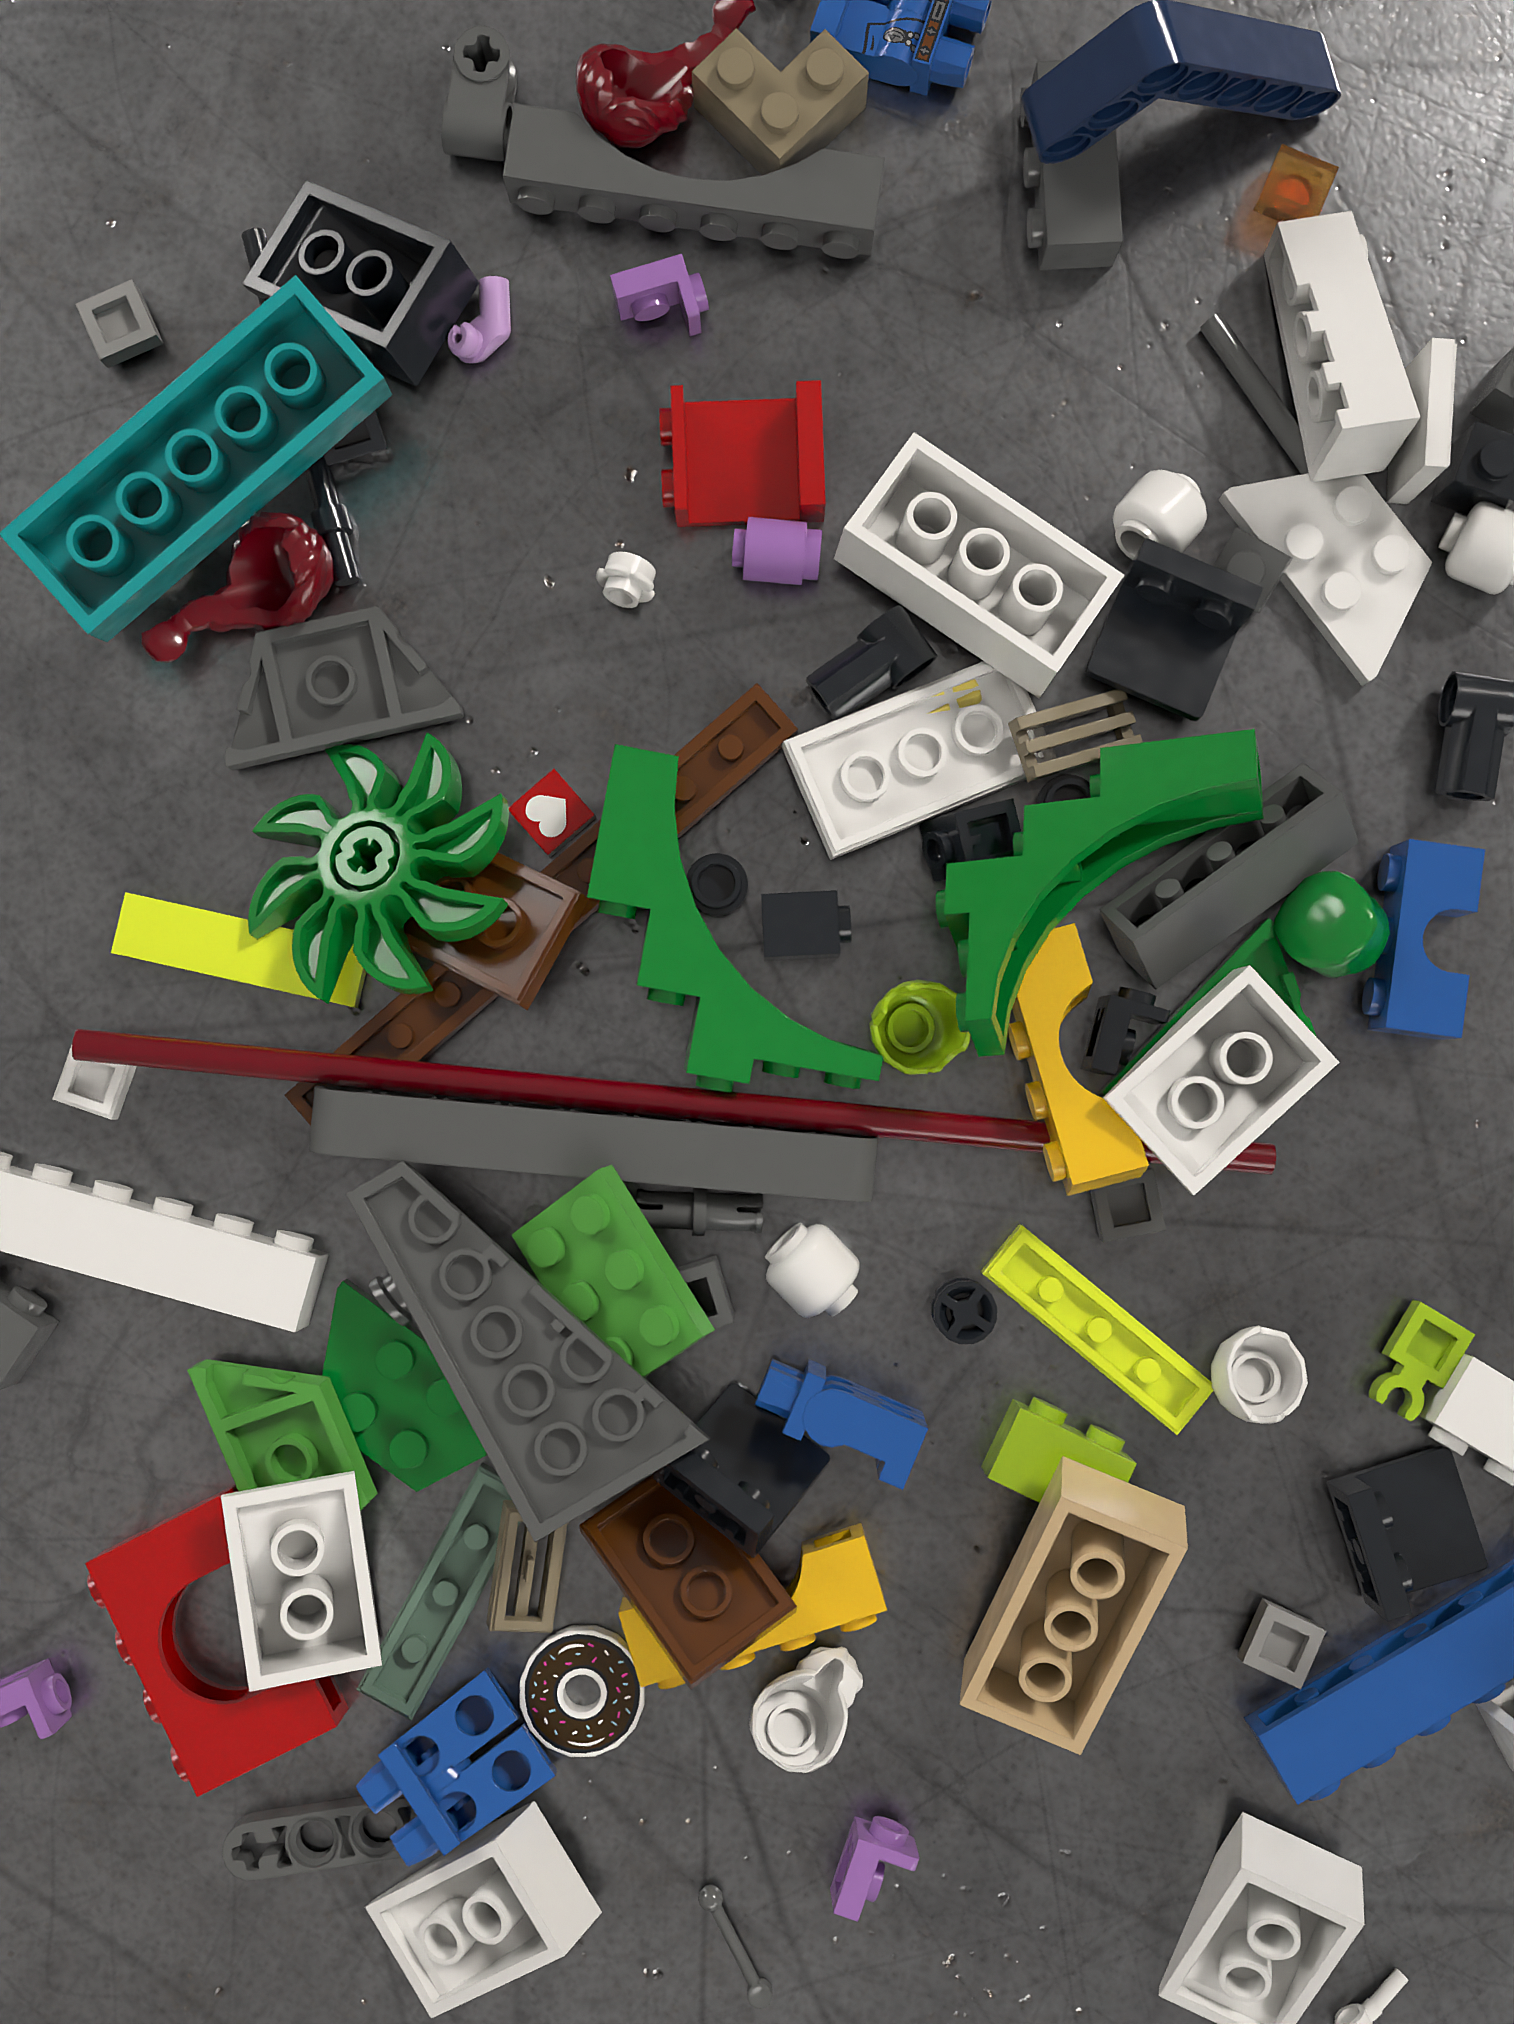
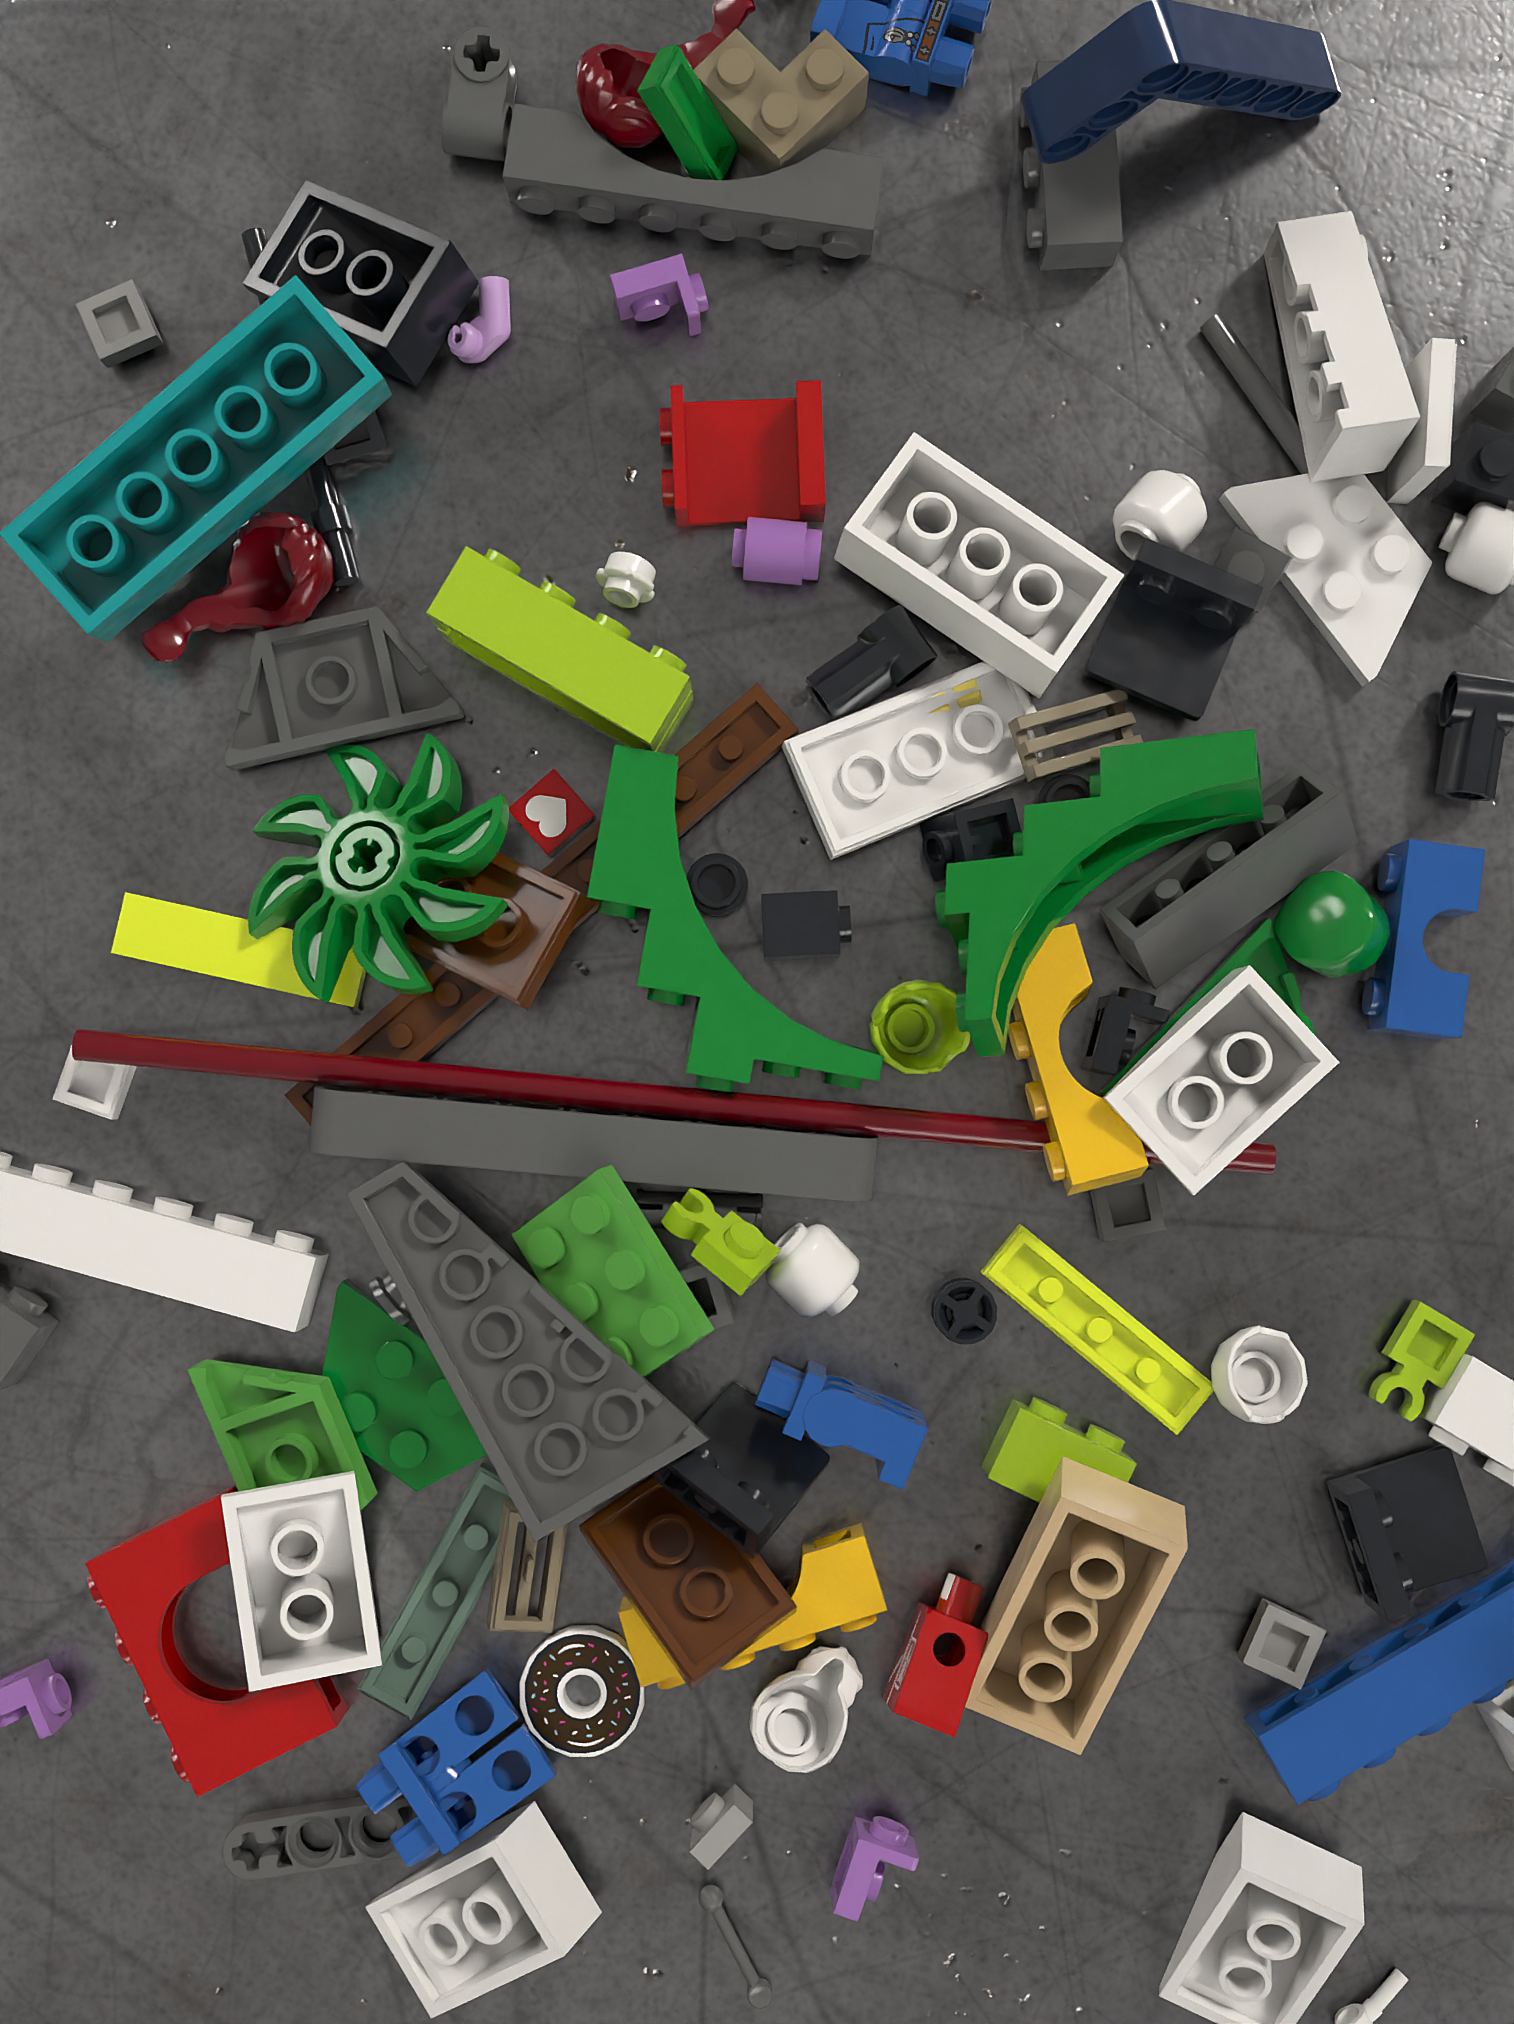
clear orange plate [1253,144,1339,222] -> none
none -> lime piece [426,546,694,753]
none -> green tile [638,44,739,180]
none -> lime plate [661,1187,781,1296]
none -> light grey plate [689,1784,753,1870]
none -> red torso [881,1573,988,1738]

